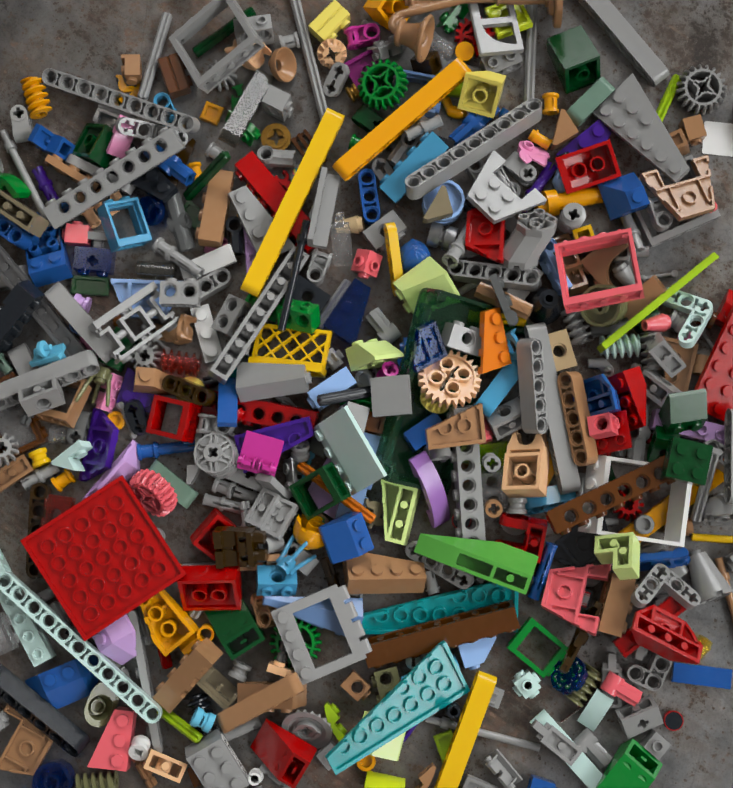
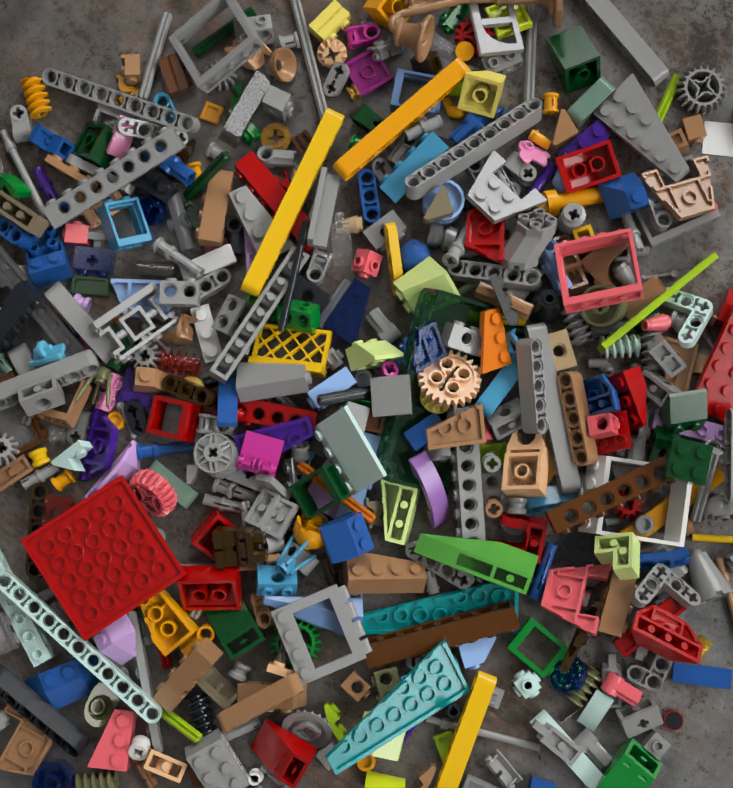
medium azure wheel [189,707,216,733] -> none
green gear [357,59,409,111] -> none

